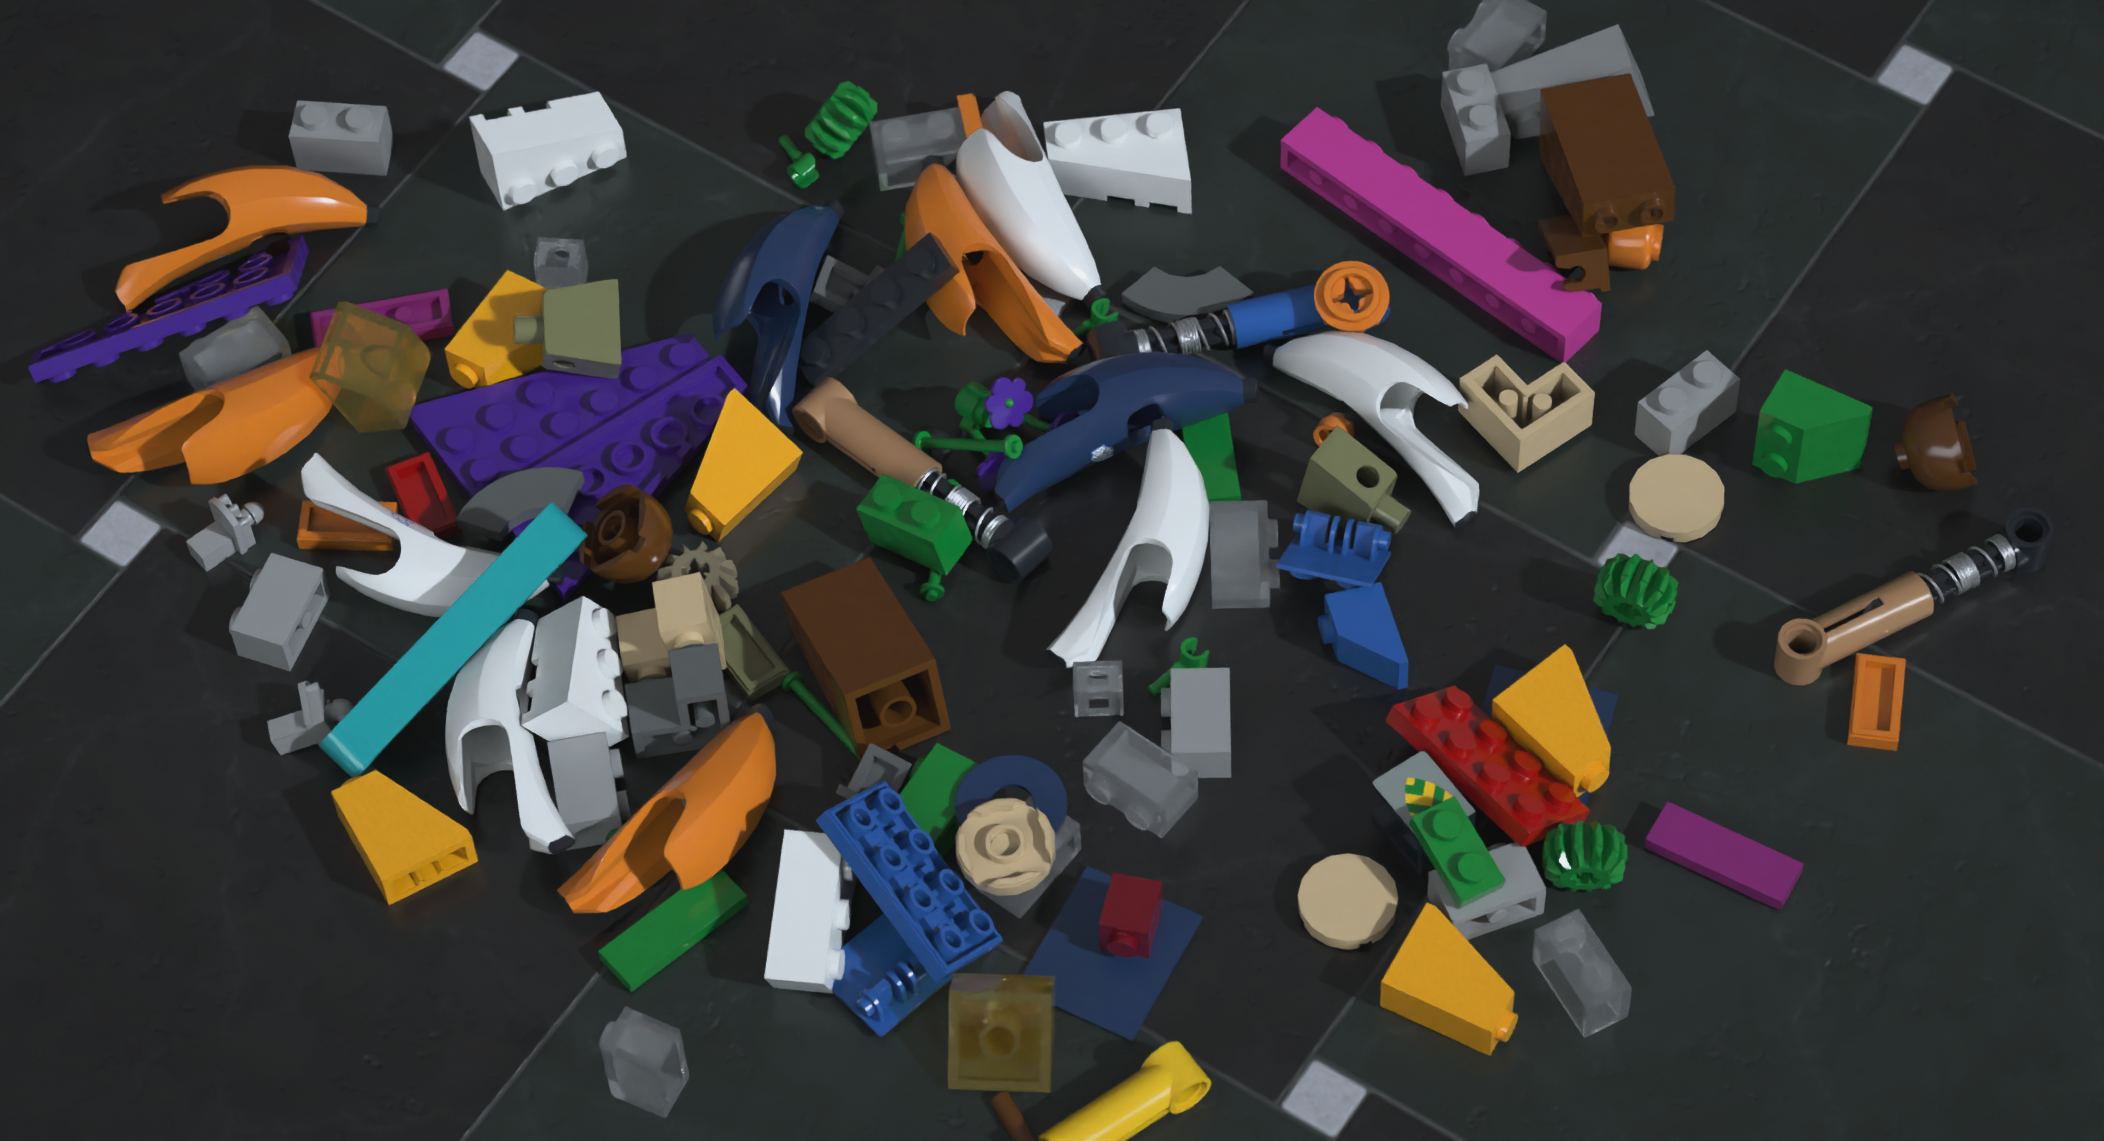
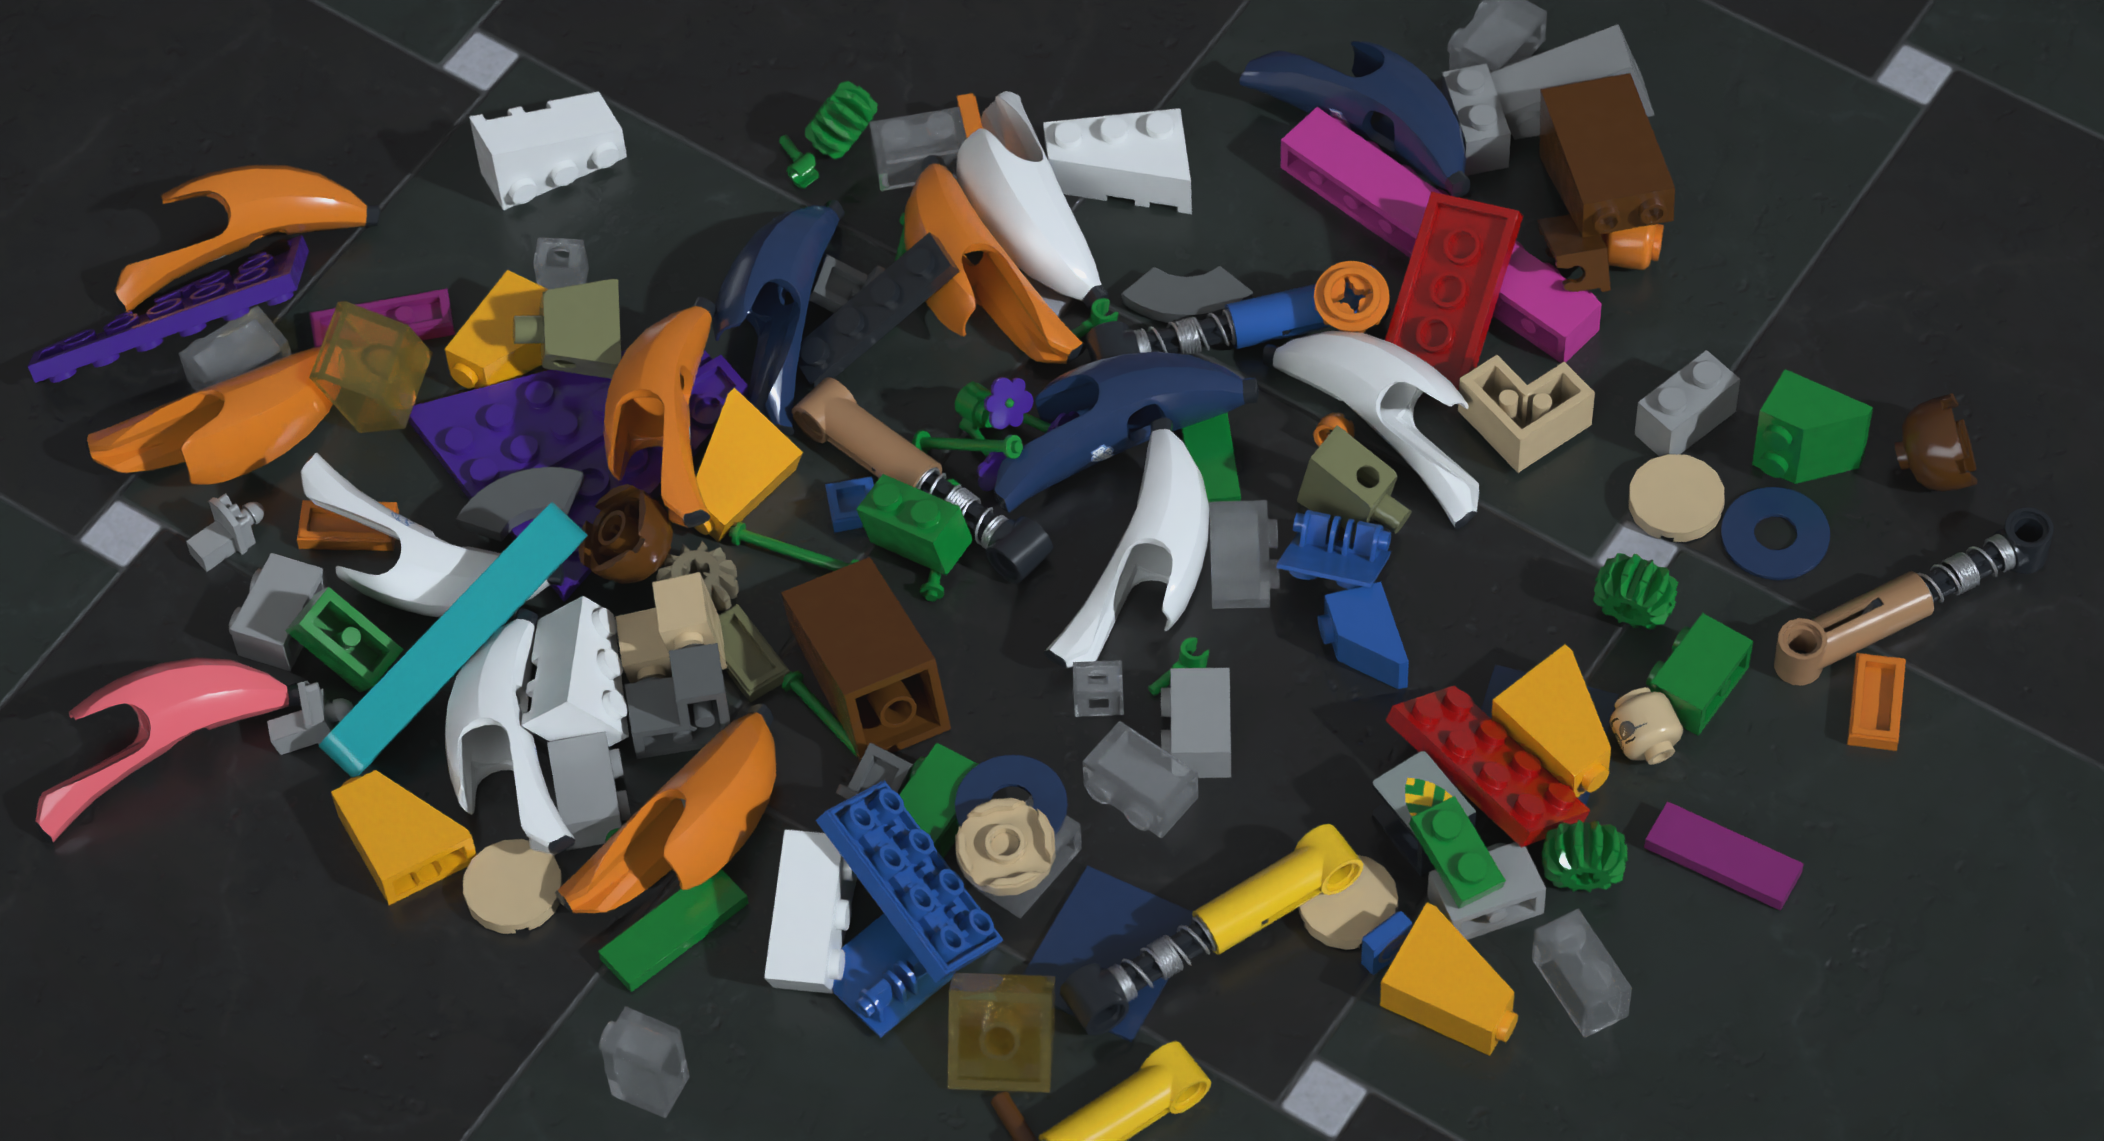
light grey brick [289,100,394,176] -> none
red tile [385,452,463,540] -> none
dark red brick [1099,872,1163,958] -> none
none -> coral piece [35,657,301,843]
none -> green brick [285,587,404,693]
none -> tan tile [463,839,563,934]
none -> orange piece [603,296,717,528]
none -> green axle [729,522,859,571]
none -> blue tile [825,476,874,533]
none -> piece [1060,824,1364,1036]
none -> dark blue piece [1239,41,1470,197]
none -> blue tile [1361,911,1413,975]
none -> red plate [1385,191,1523,390]
none -> tan head [1609,687,1683,765]
none -> green brick [1646,613,1753,736]
none -> dark blue gear [1721,487,1830,580]

